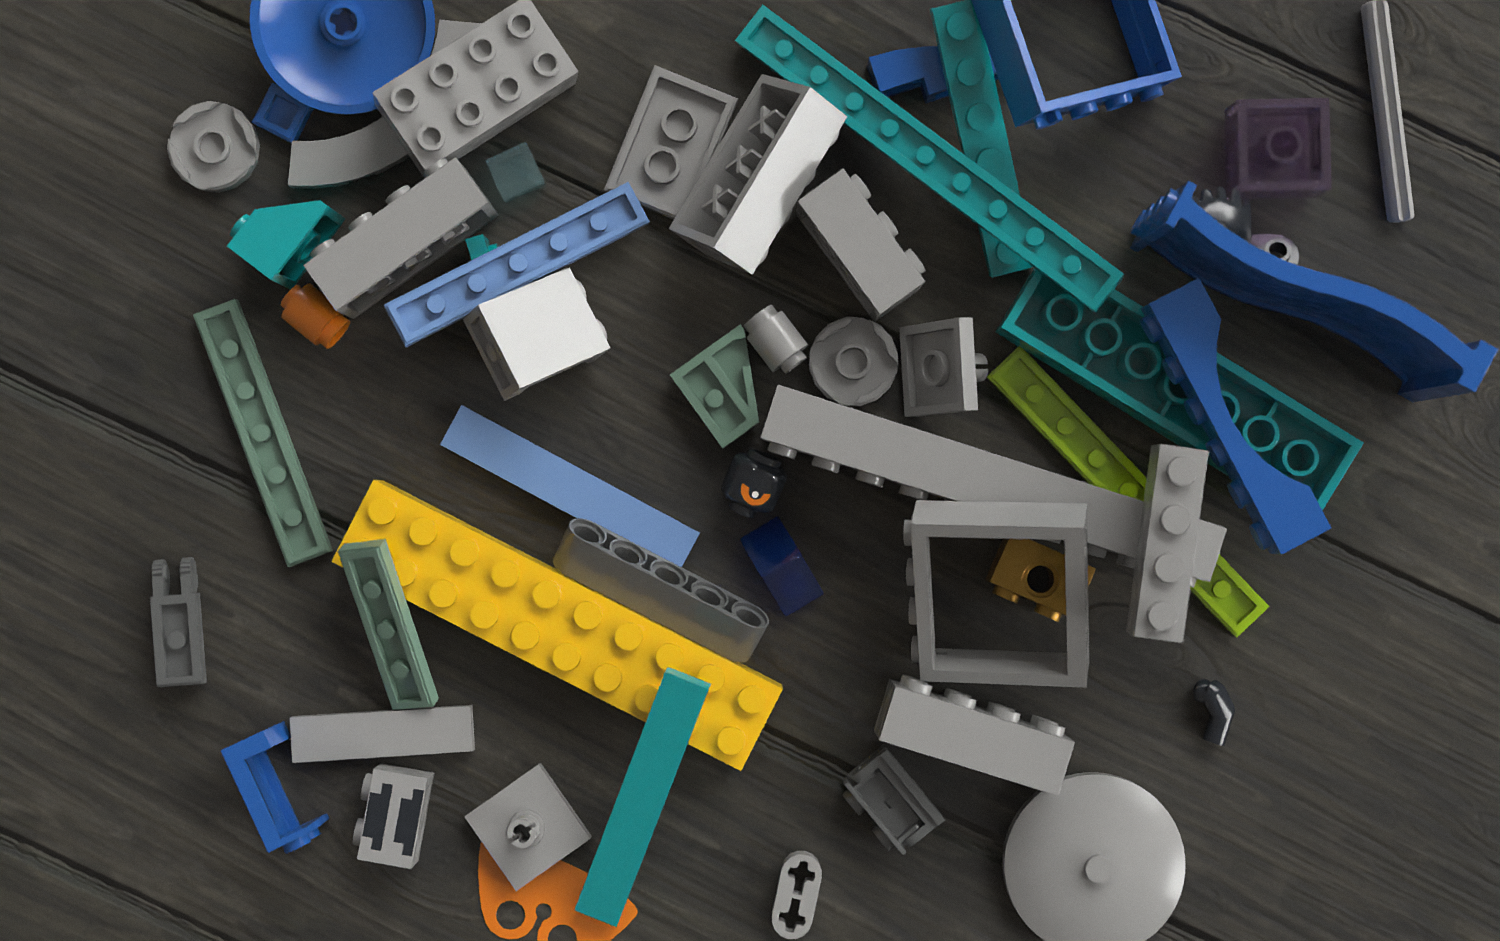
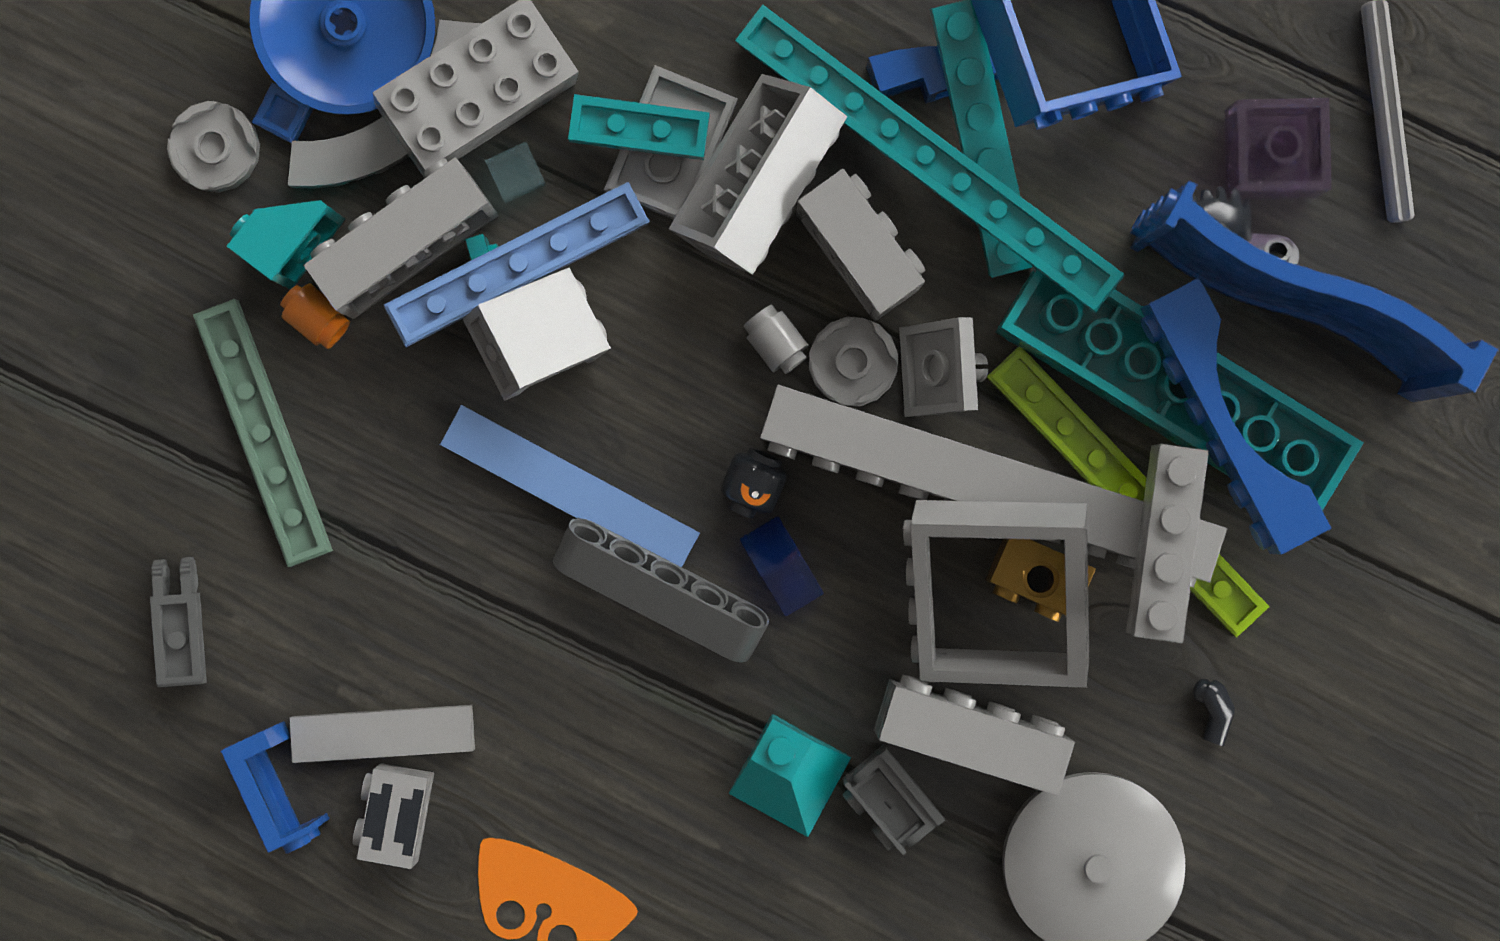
yellow brick [331,480,783,771] -> none
sand green tile [338,539,439,710] -> none
light grey tile [465,763,592,891] -> none
teal tile [575,667,711,927] -> none
sand green wing [670,324,759,449] -> none
light grey beam [772,851,822,939] -> none
none -> teal plate [568,94,710,160]
none -> teal slope [729,714,851,837]

